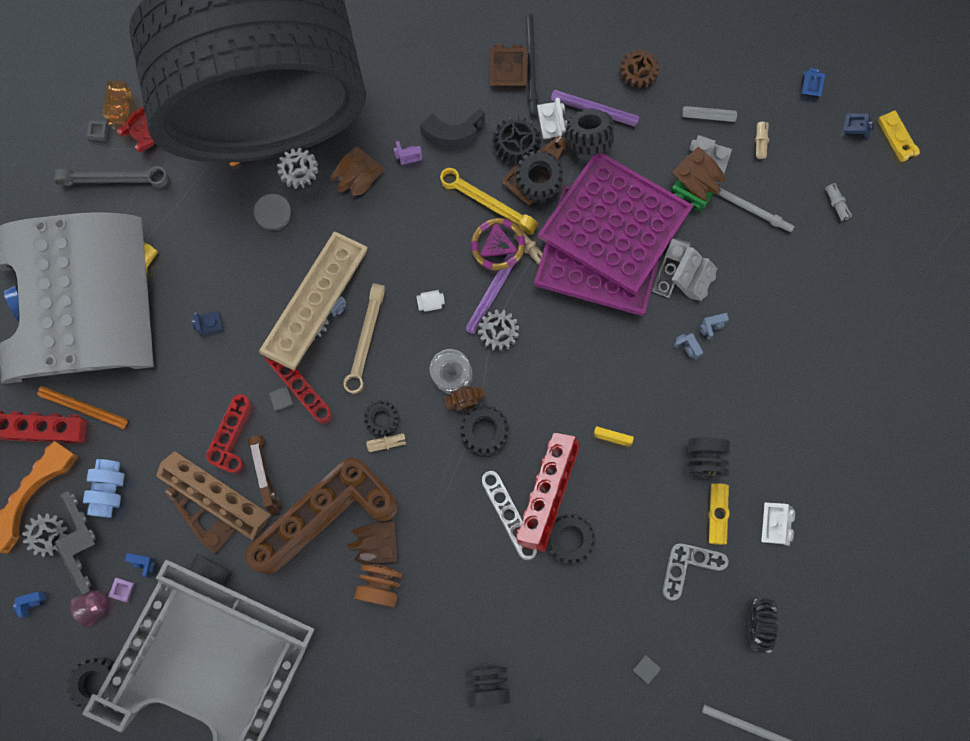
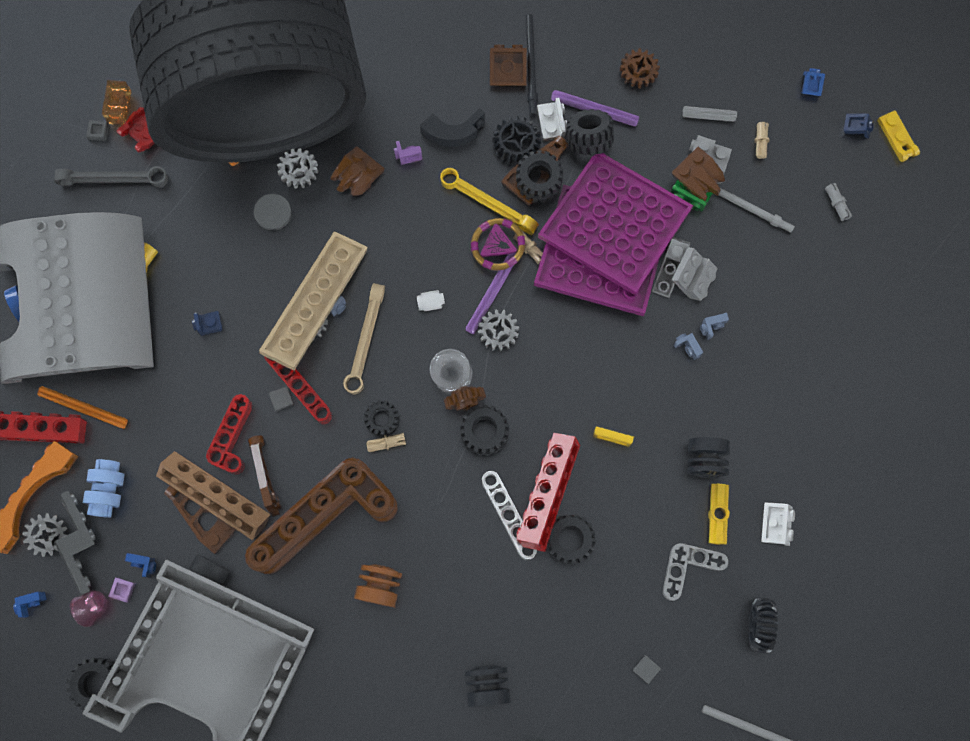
reddish brown plate [347,522,397,565] -> none

